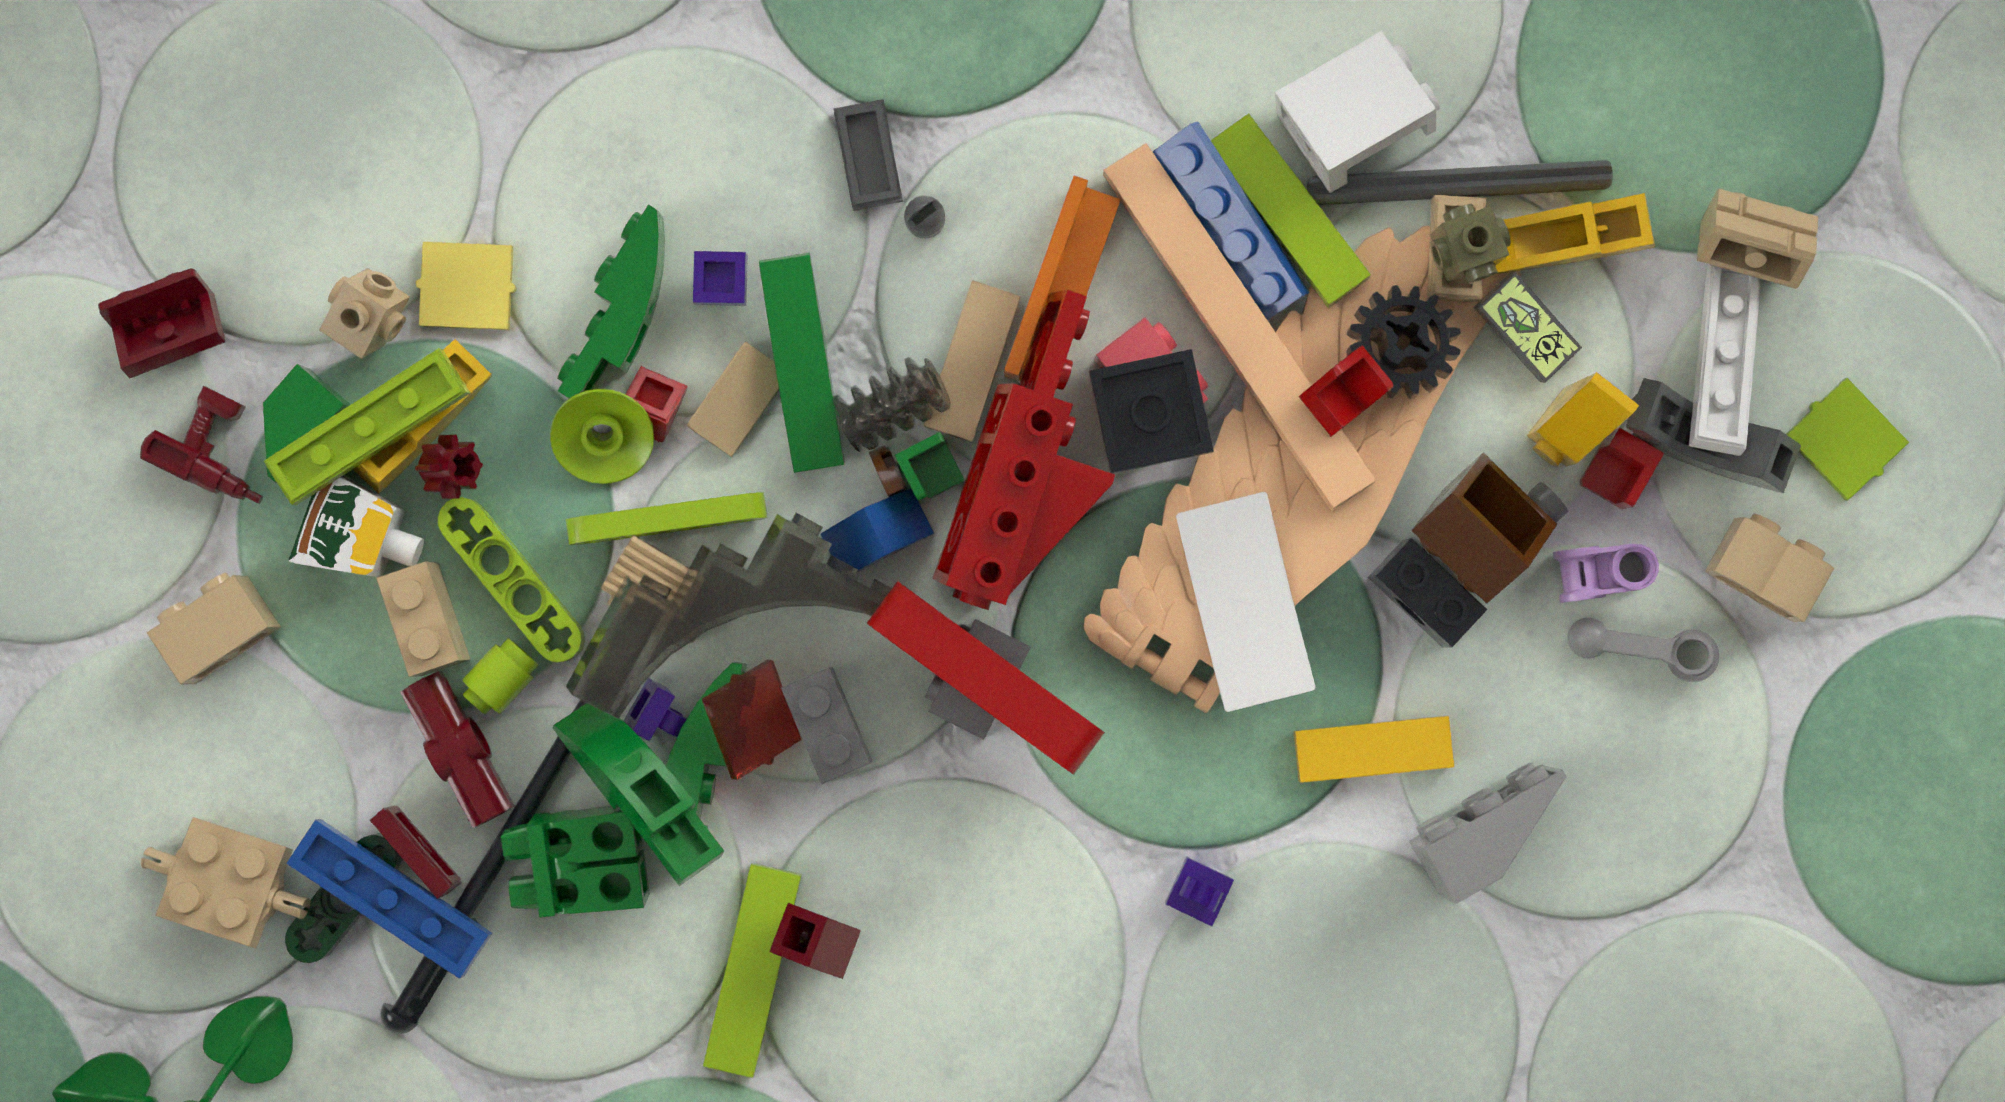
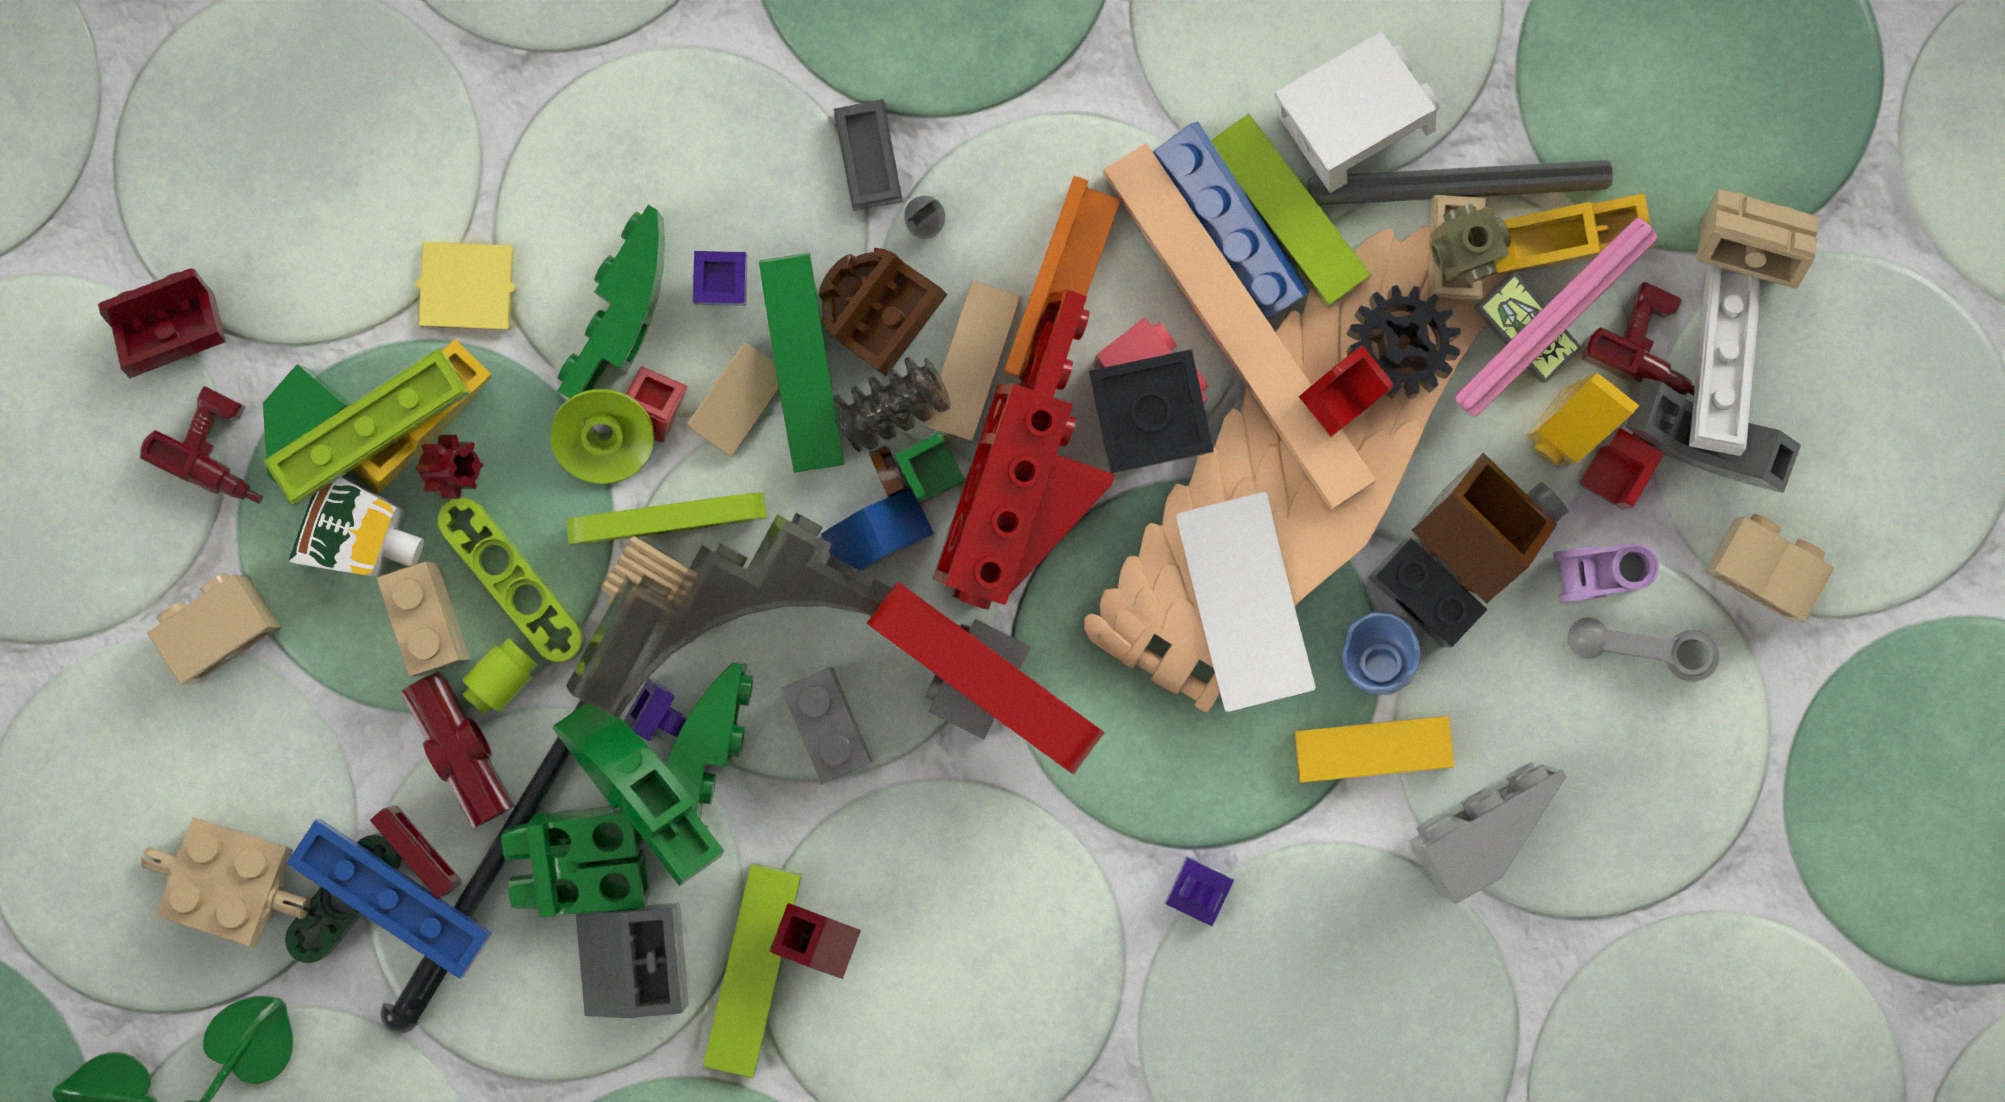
tan brick [319,268,410,359] -> none
clear red piece [702,659,802,780] -> none
lime piece [1786,378,1909,501] -> none
none -> dark grey slope [576,902,689,1018]
none -> reddish brown slope [819,248,948,376]
none -> medium blue hair [1341,612,1421,695]
none -> bright pink axle [1455,218,1657,417]
none -> dark red piece [1582,282,1695,396]

